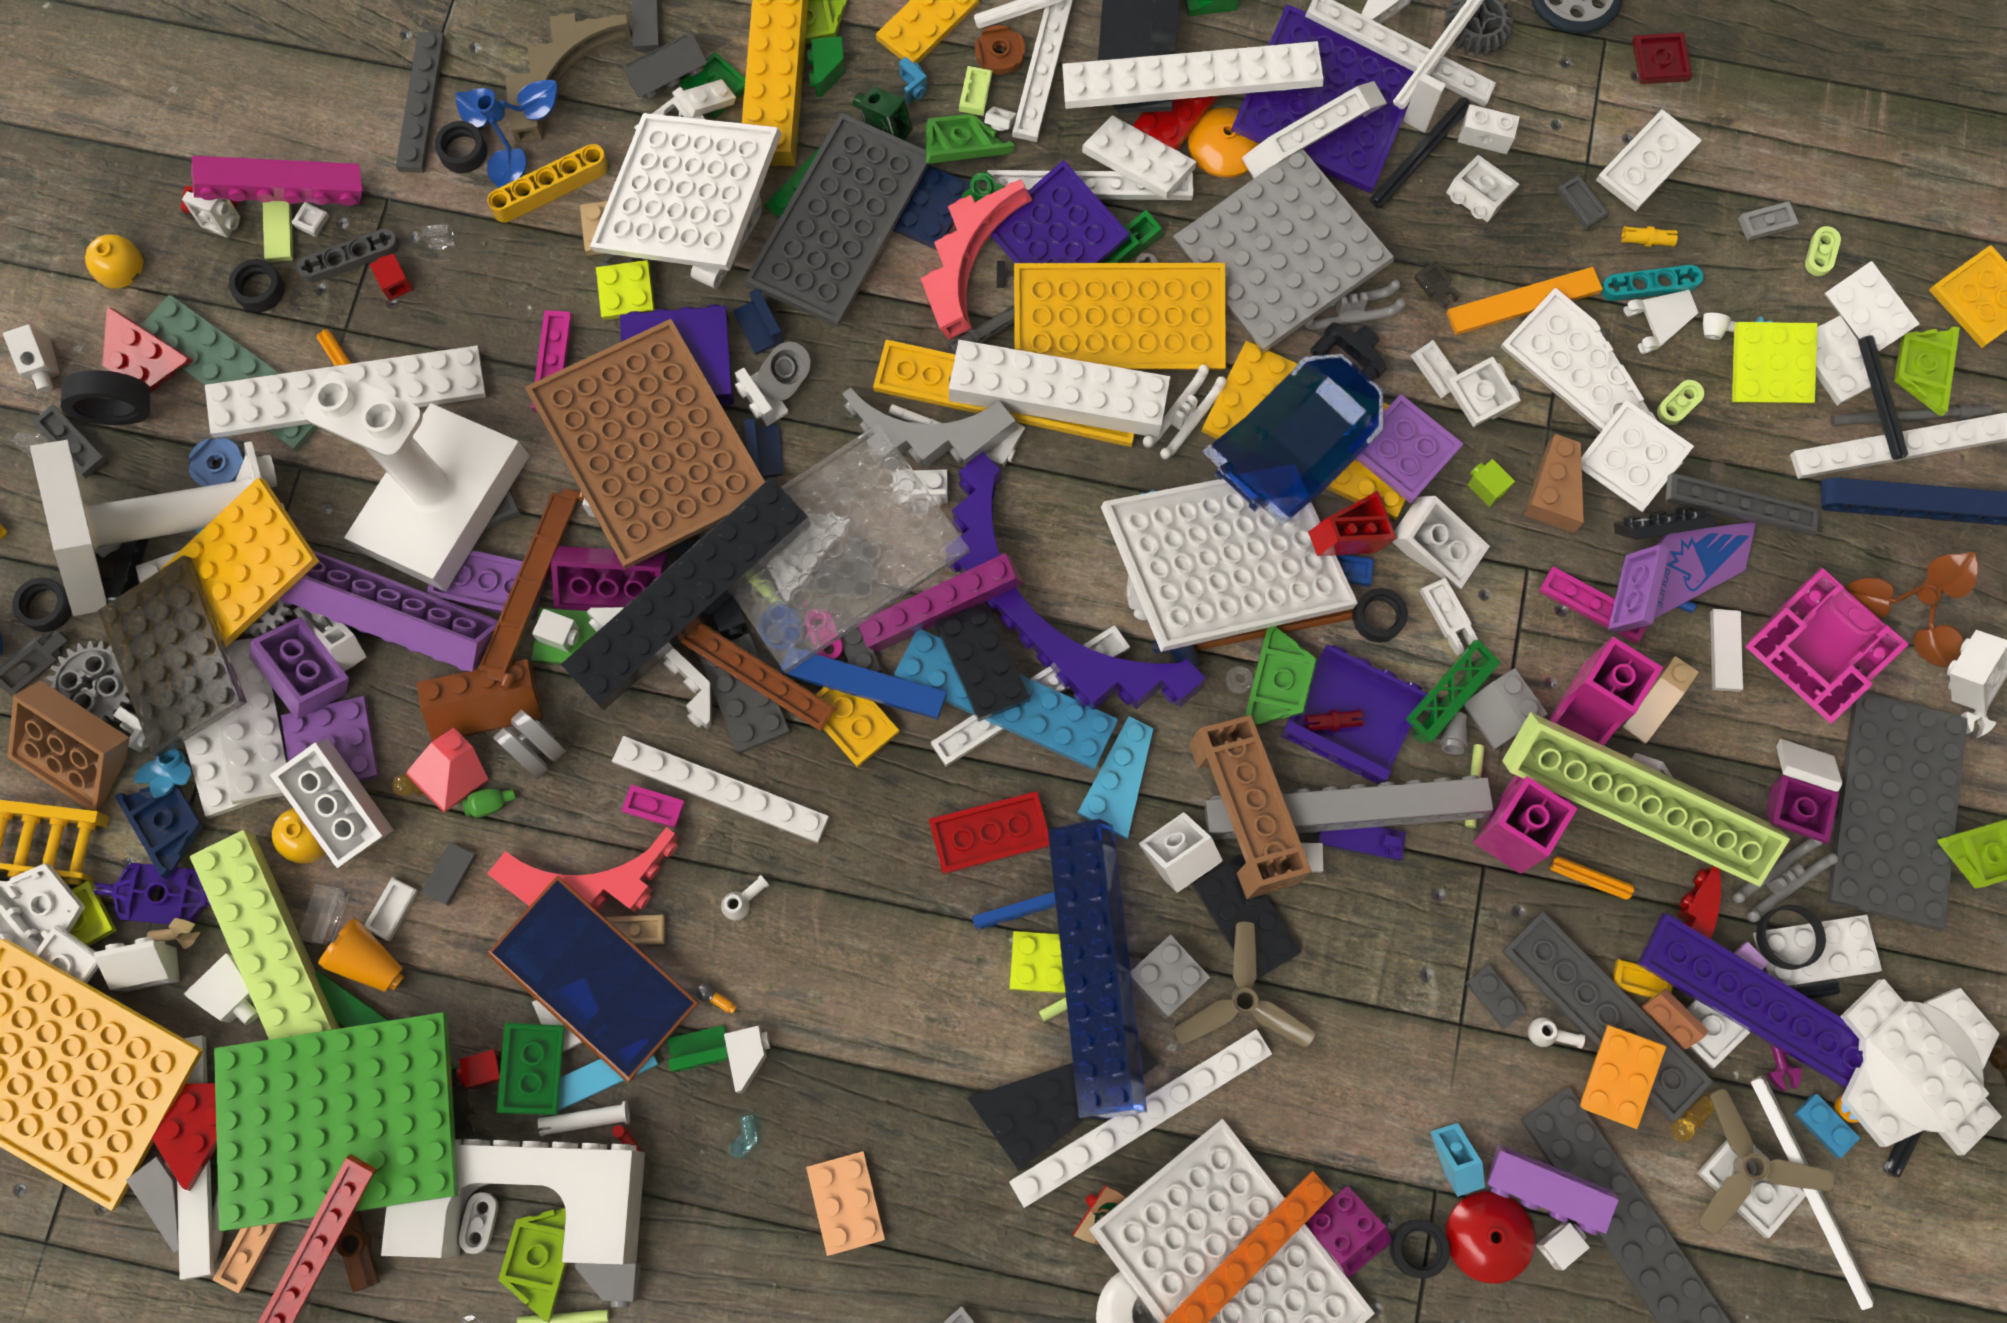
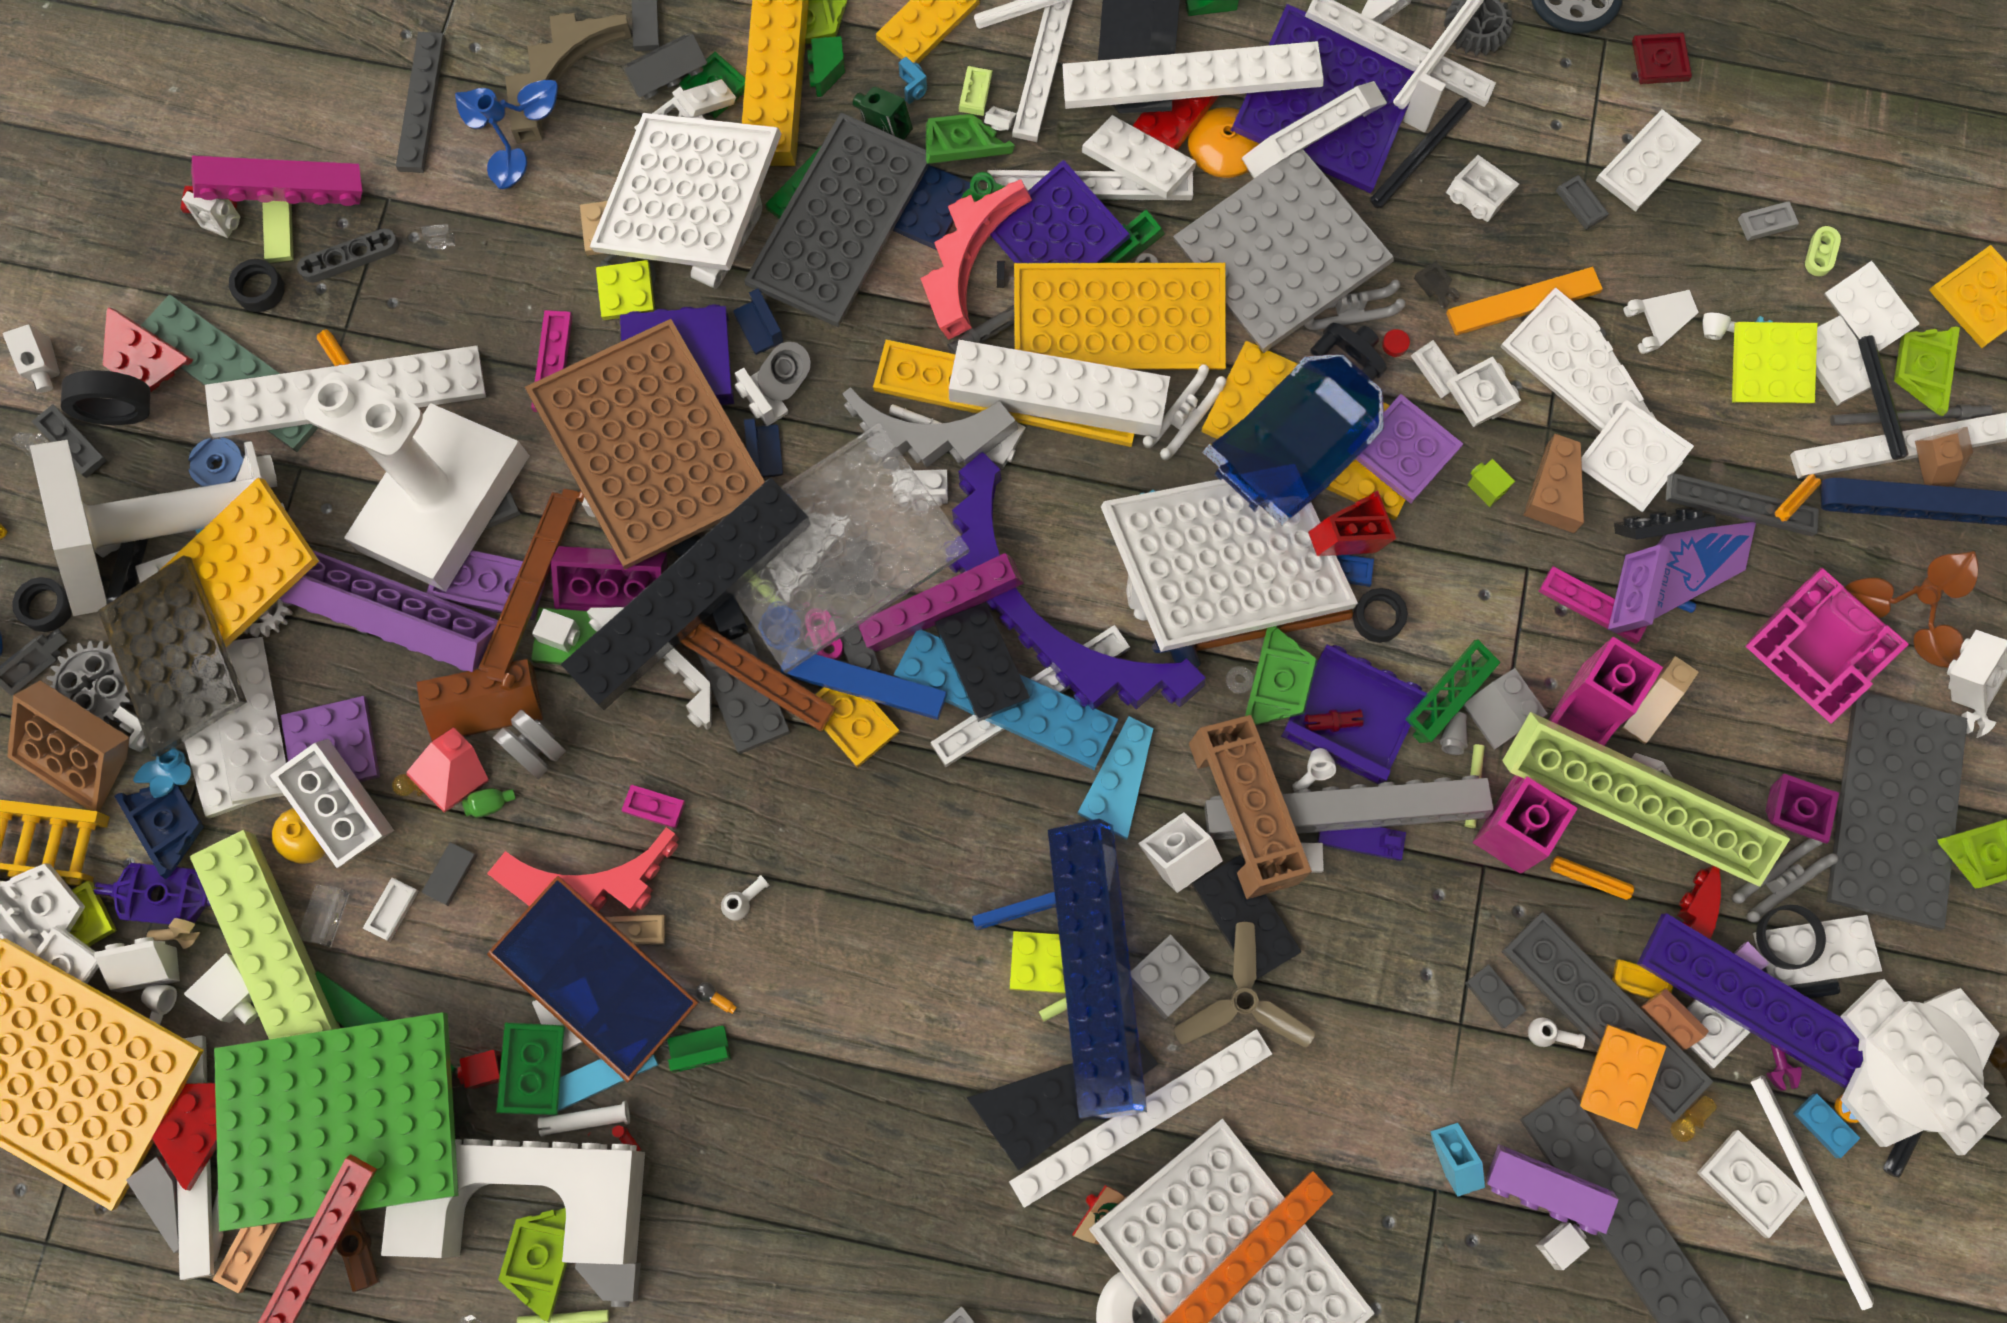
yellow cylinder [85,234,144,289] -> none
medium lavender brick [249,617,349,719] -> none
white tile [291,202,330,237] -> none
white slope [293,607,366,672] -> none
light orange cone [318,918,405,992] -> none
red brick [369,253,413,301] -> none
black tyre [434,121,487,173] -> none
white plate [459,1192,499,1254] -> none
yellow beam [487,144,609,223] -> none
white plate [612,736,829,844] -> none
white slope [724,1026,770,1093] -> none
clear light blue arm [728,1115,757,1158] -> none
light nougat plate [806,1151,885,1256] -> none
red plate [929,791,1052,875] -> none
dark orange plate [975,25,1025,75] -> none
magenta bracket [1305,1186,1392,1279] -> none
black tyre [1390,1220,1450,1278] -> none
white slope [1392,496,1490,589] -> none
white hinge [1419,578,1478,656] -> none
red dish [1445,1191,1535,1284] -> none
white brick [1457,104,1520,154] -> none
teal beam [1601,265,1703,301] -> none
yellow pin [1621,226,1678,247] -> none
yellowish green plate [1657,380,1704,425] -> none
dark tan piece [1698,1089,1834,1235] -> none
white tile [1710,609,1743,692] -> none
white tile [1776,739,1843,792] -> none
none -> white bar [141,985,177,1025]
none -> white bar [1292,748,1336,791]
none -> red tile [1382,329,1410,357]
none -> light orange axle [1775,474,1821,522]
none -> medium nougat slope [1915,427,1973,487]

